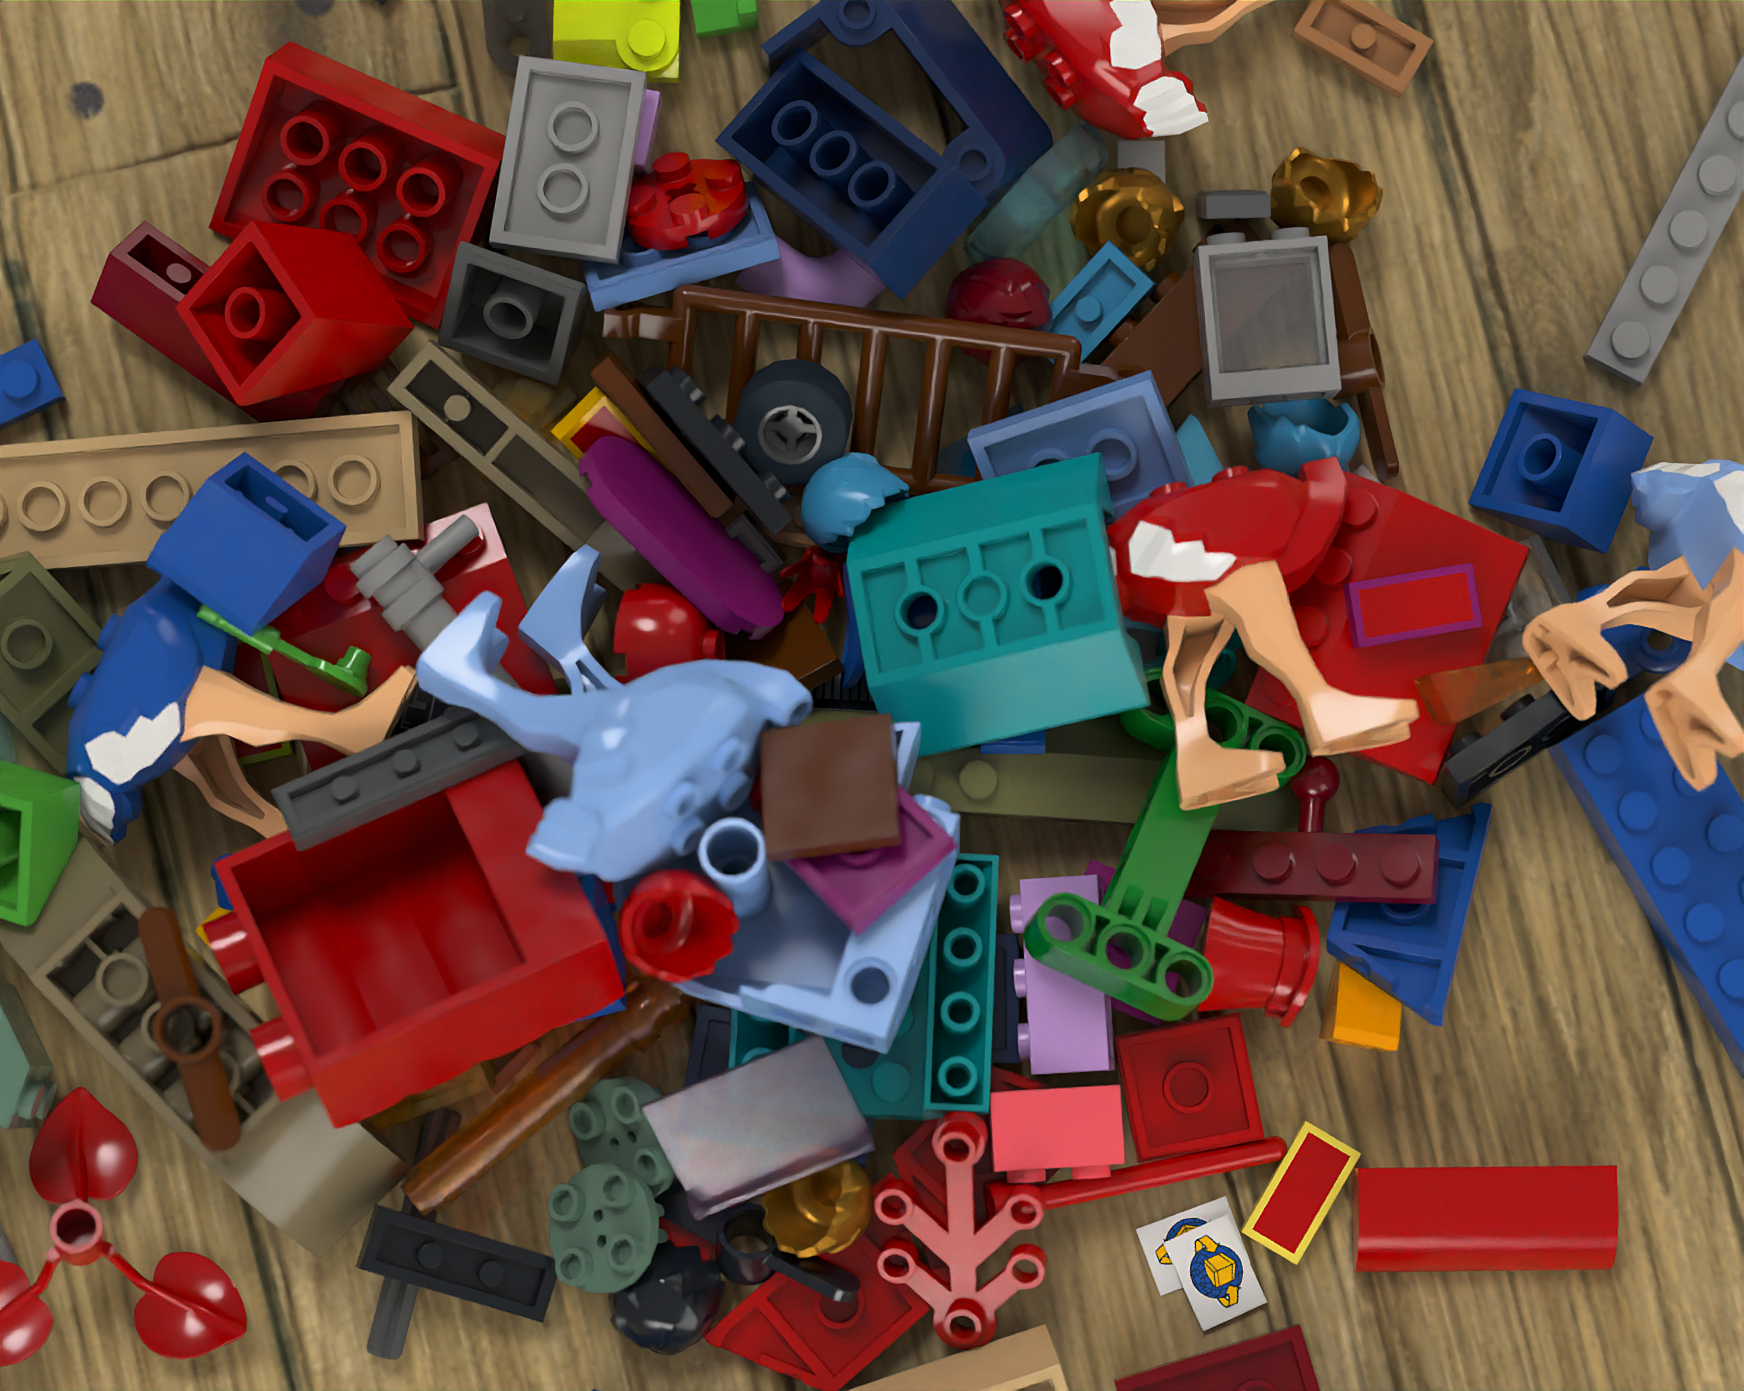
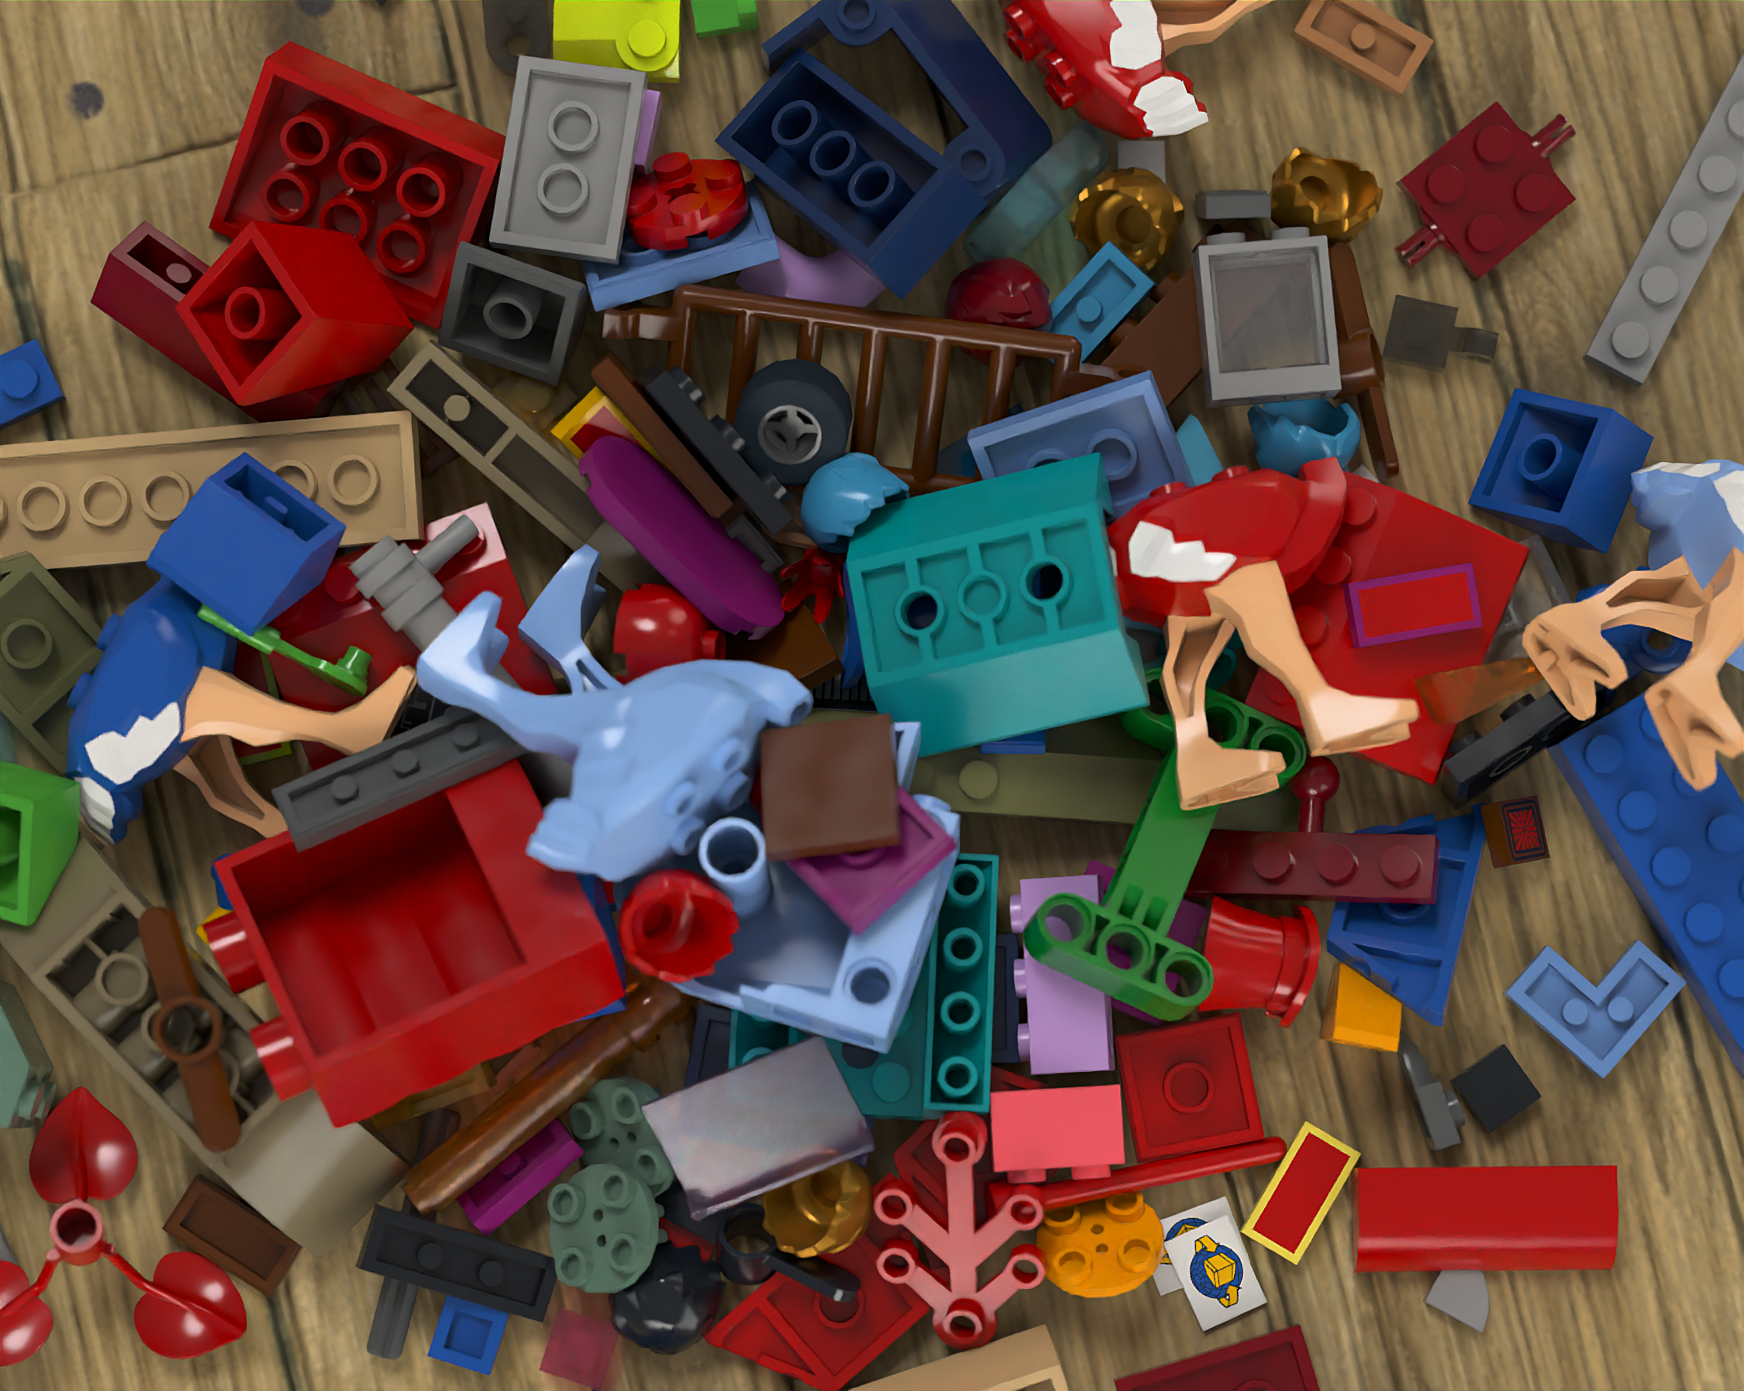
none -> reddish brown tile [162,1174,304,1298]
none -> blue plate [427,1295,510,1375]
none -> magenta plate [447,1103,585,1237]
none -> clear pink plate [539,1307,619,1390]
none -> light orange plate [1036,1191,1164,1298]
none -> clear smoke plate [1381,294,1499,373]
none -> dark red plate [1394,101,1576,281]
none -> dark grey plate [1396,1029,1465,1151]
none -> light grey tile [1423,1270,1489,1333]
none -> black tile [1450,1044,1542,1134]
none -> reddish brown tile [1481,795,1550,869]
none -> medium blue plate [1503,940,1687,1079]

